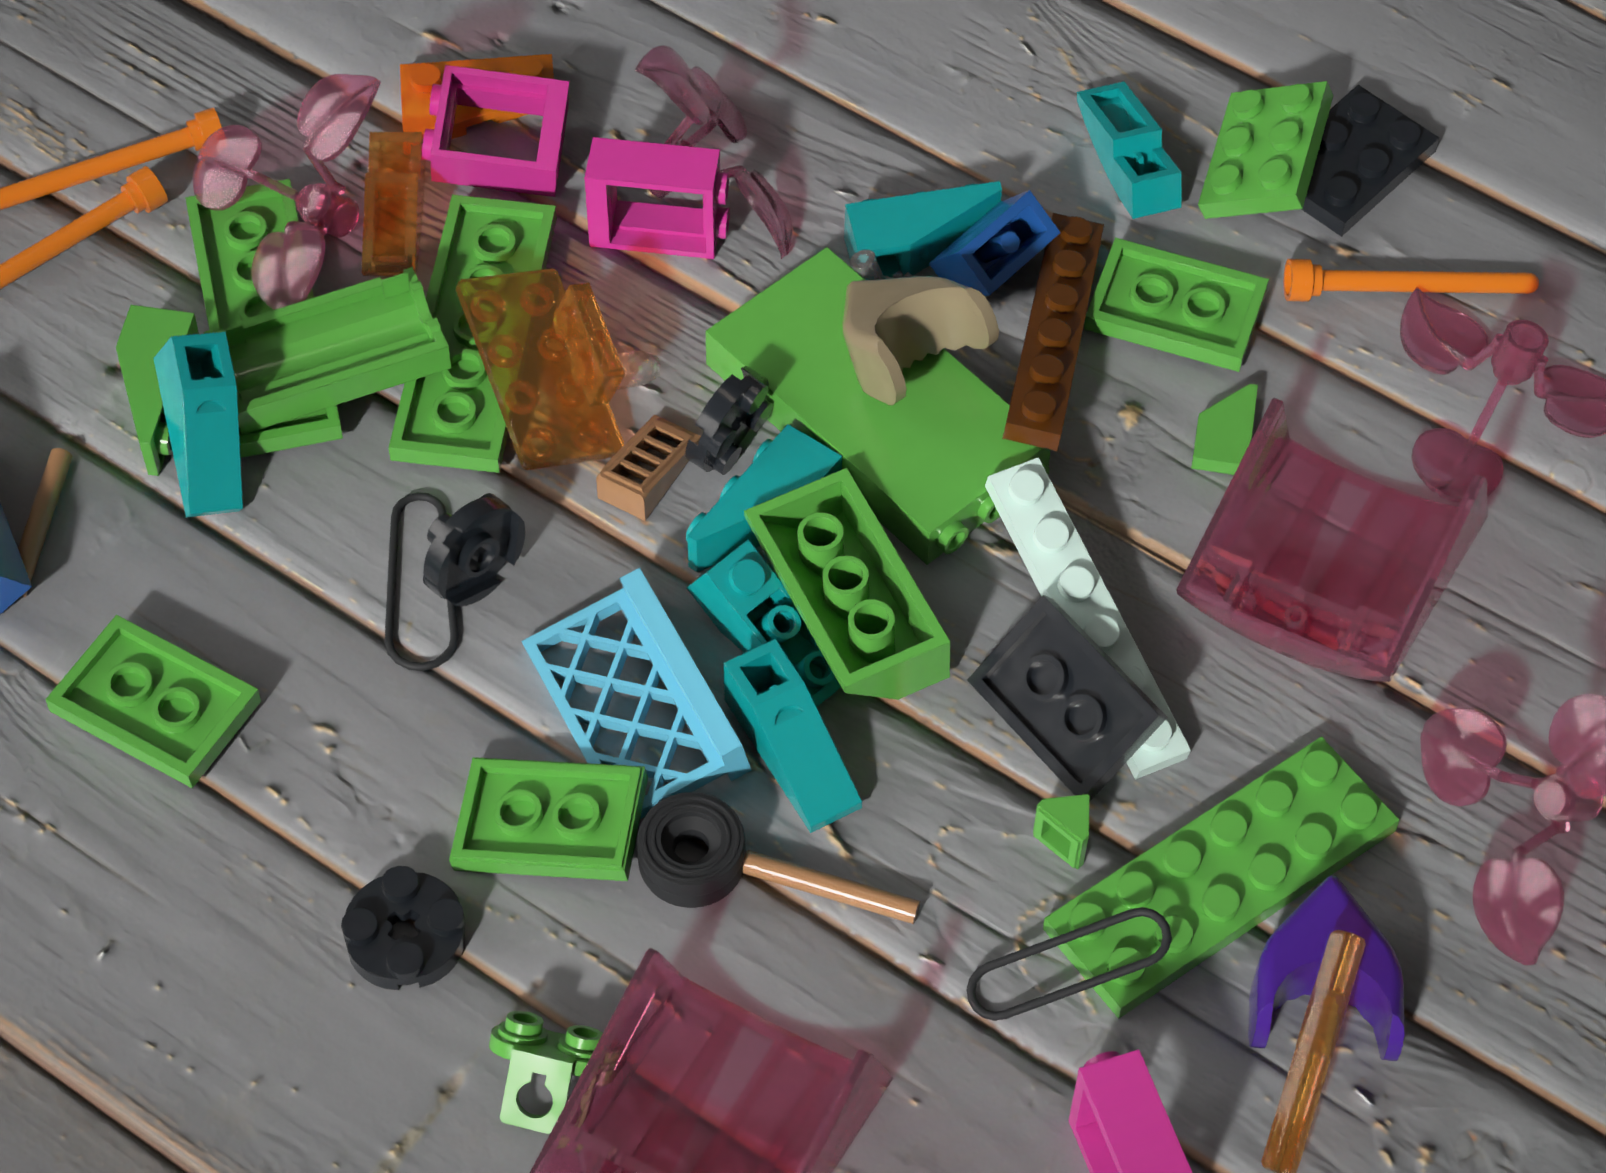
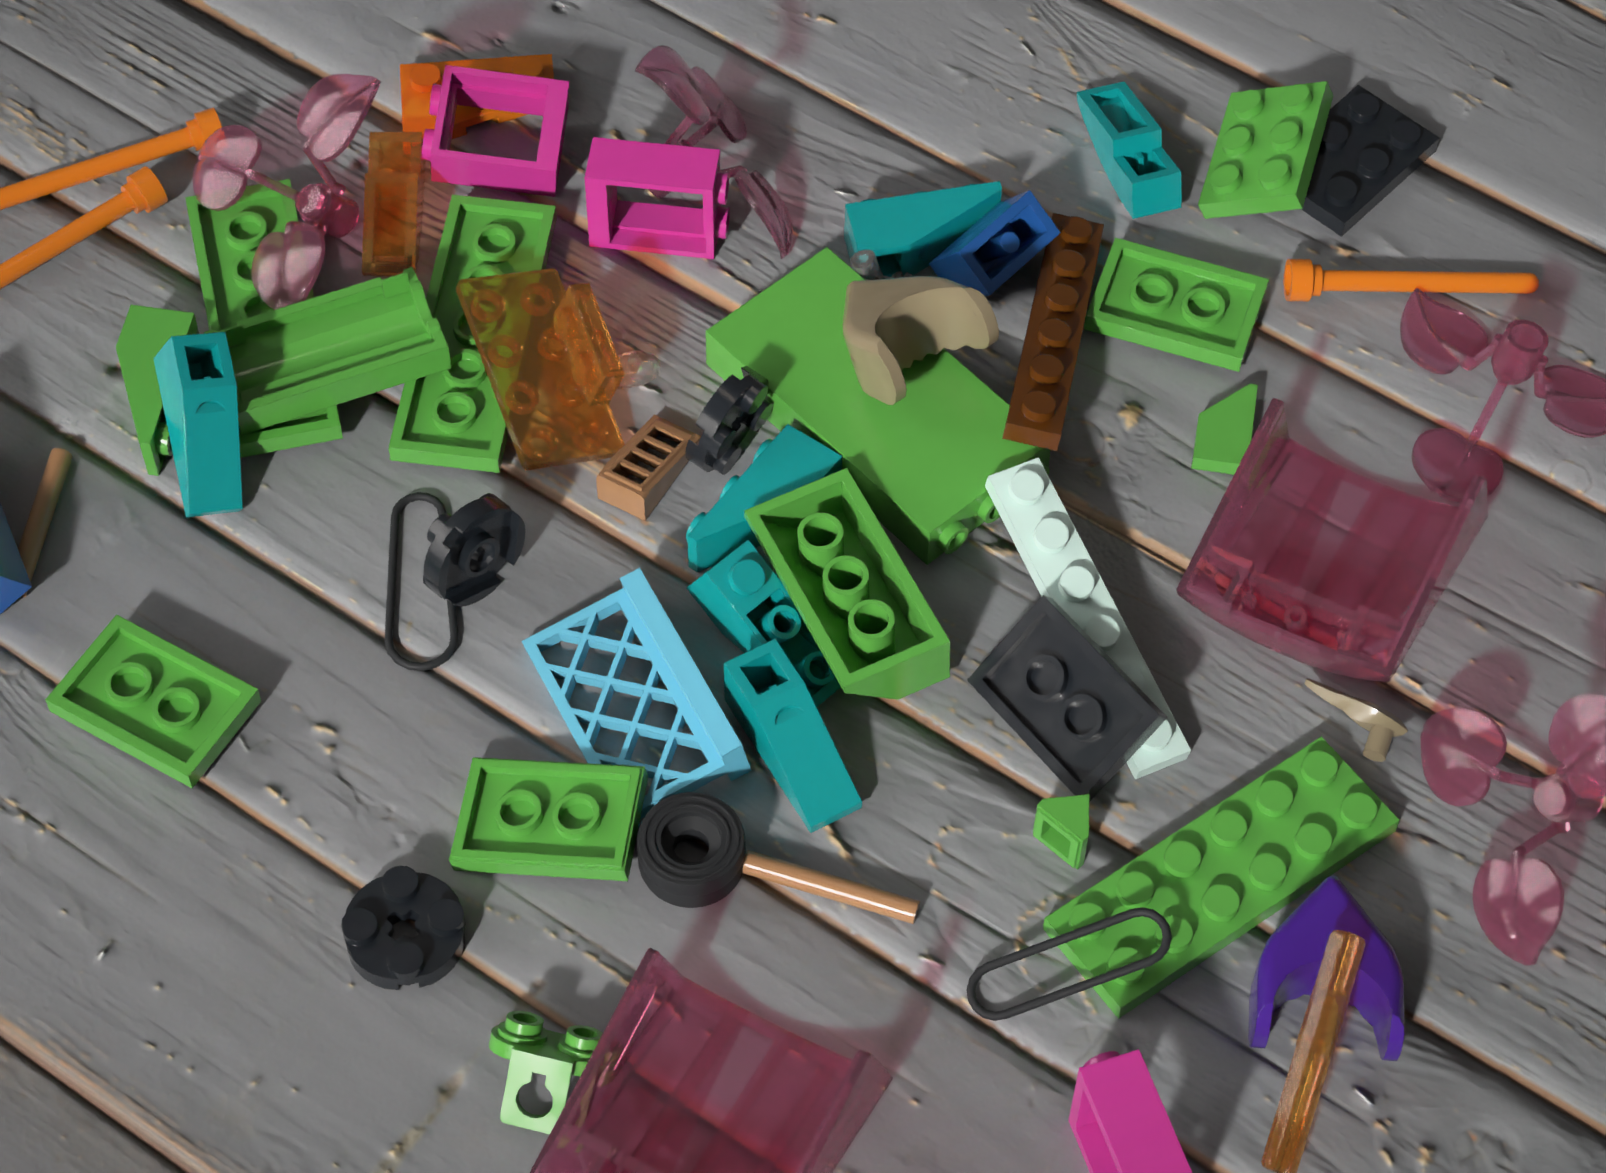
none -> dark tan bar [1304,678,1408,762]

